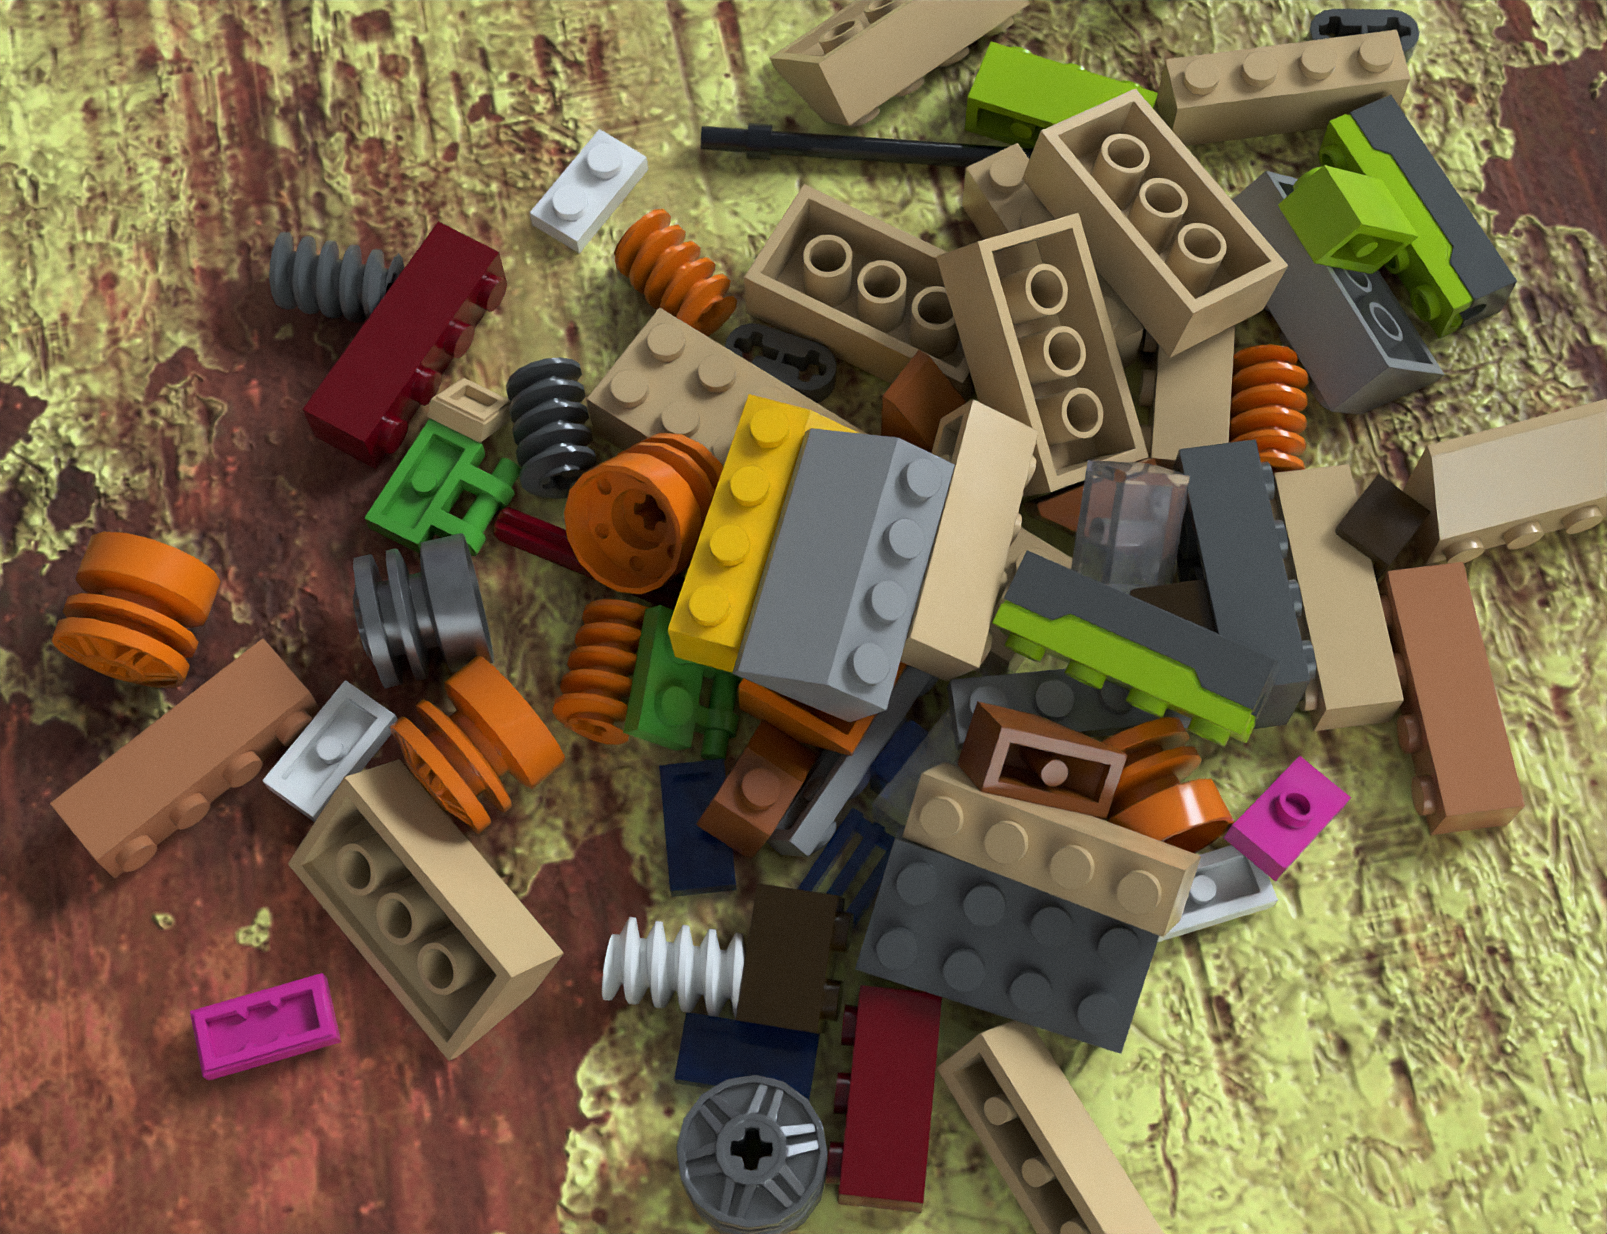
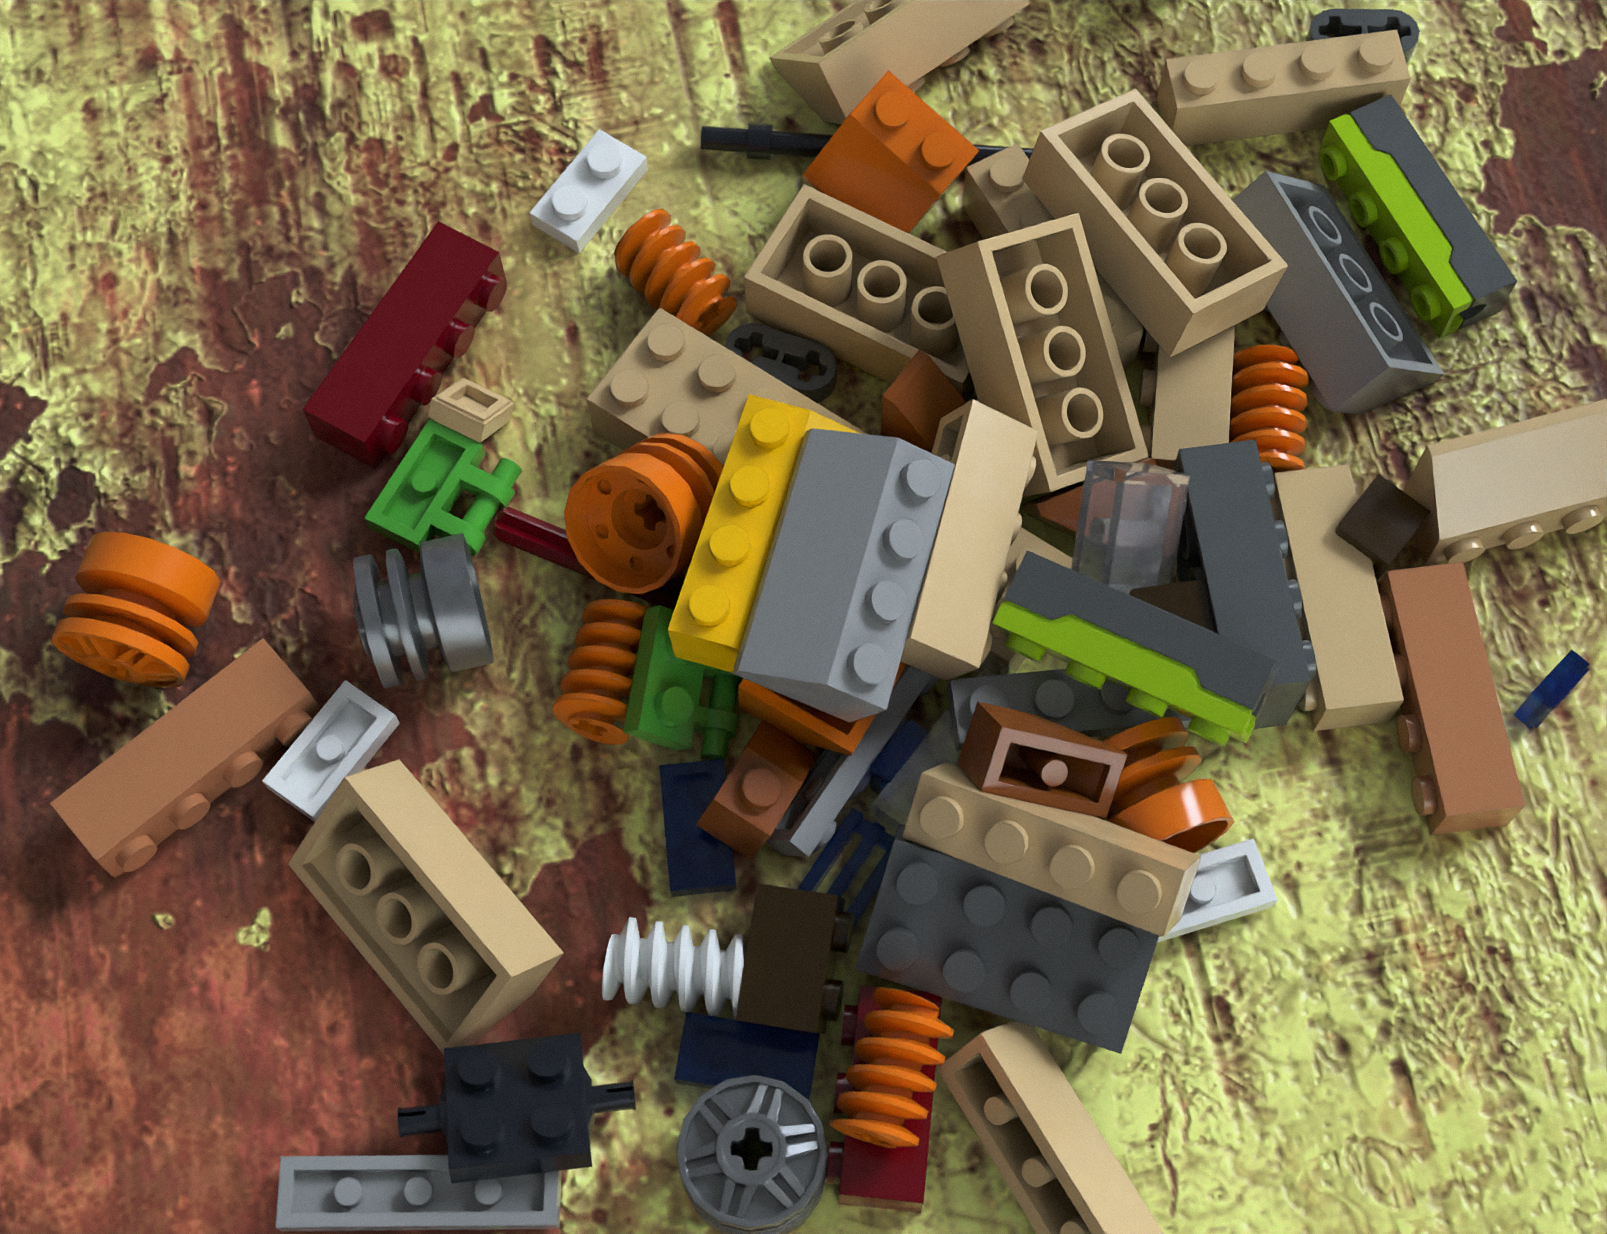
dark pink plate [190,973,341,1081] -> none
dark grey piece [269,231,405,323] -> none
orange wheel [389,656,565,834] -> none
dark grey piece [506,357,597,499] -> none
lime brick [964,41,1158,148] -> none
dark pink plate [1223,756,1351,882] -> none
lime brick [1278,165,1419,274] -> none
none -> light grey plate [275,1155,561,1231]
none -> black plate [397,1033,636,1184]
none -> orange slope [802,70,979,234]
none -> orange piece [830,987,954,1148]
none -> clear blue tile [1514,649,1590,729]

